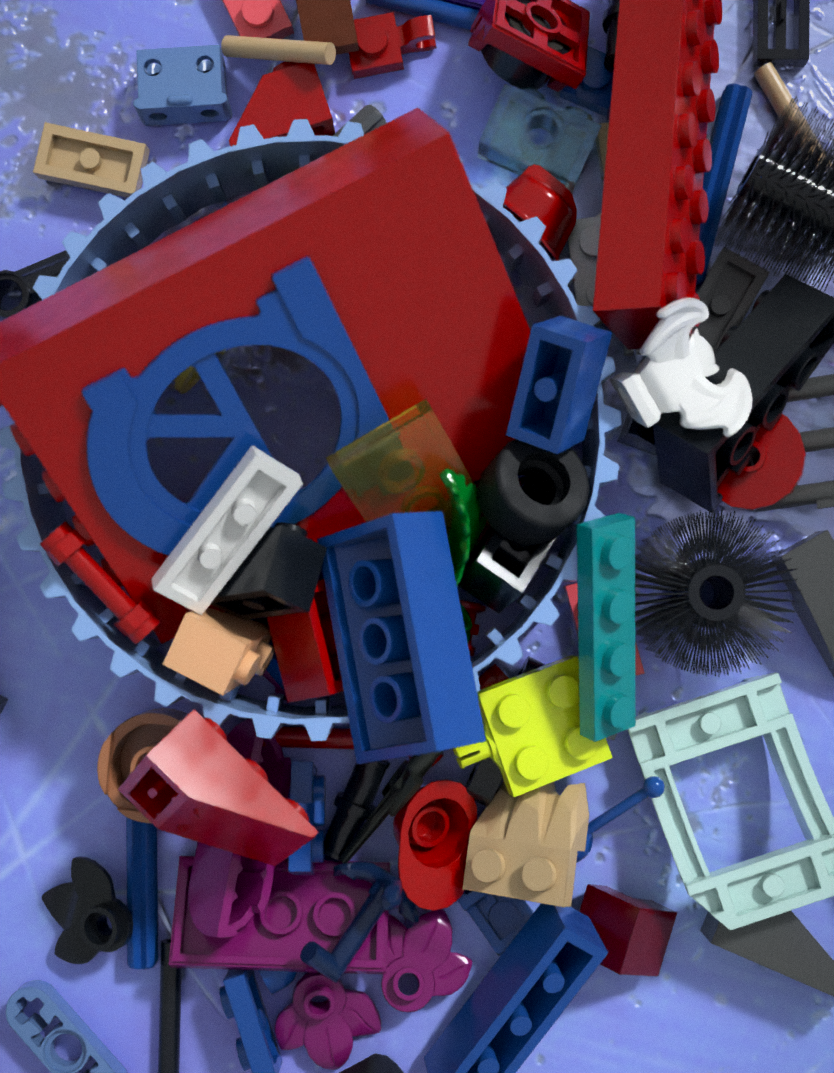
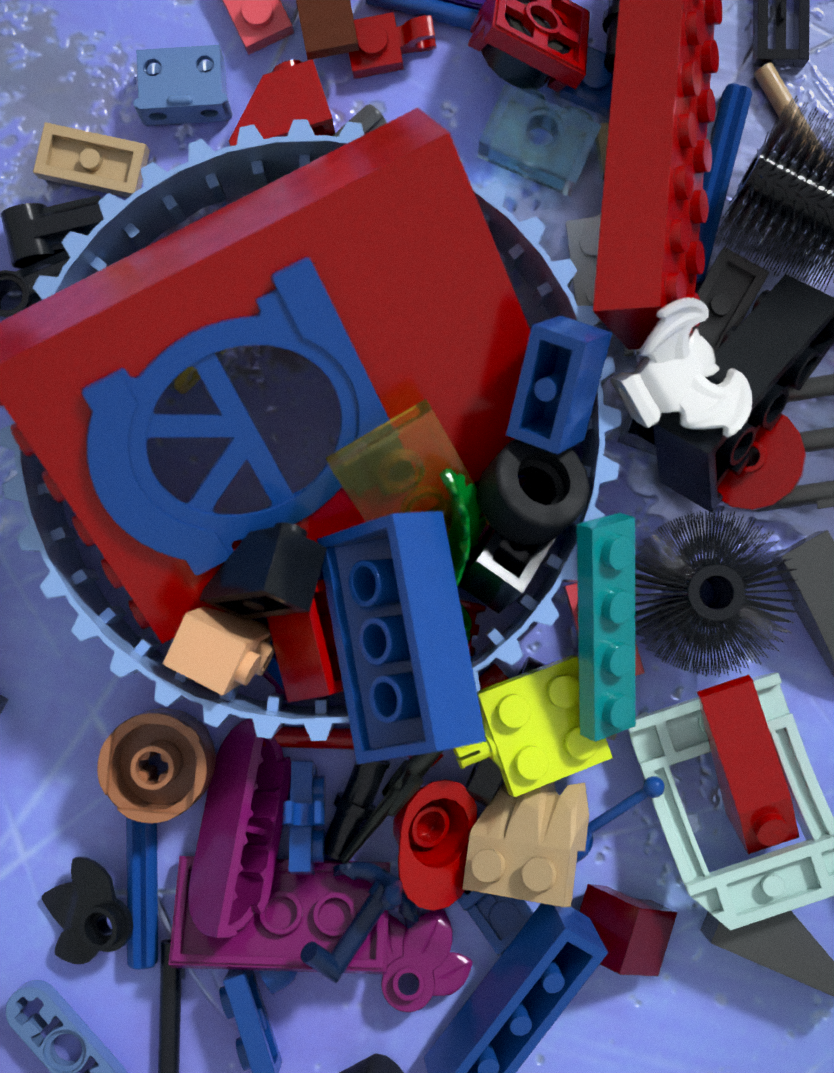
red bar [39,521,160,644] -> none
slope [118,709,319,866] -> none
white plate [152,445,303,616] -> none
tan piece [221,35,336,65] -> none
magenta plate [275,972,381,1070] -> none
red piece [503,164,577,282] -> none
none -> black piece [1,195,104,269]
none -> red slope [697,674,799,854]

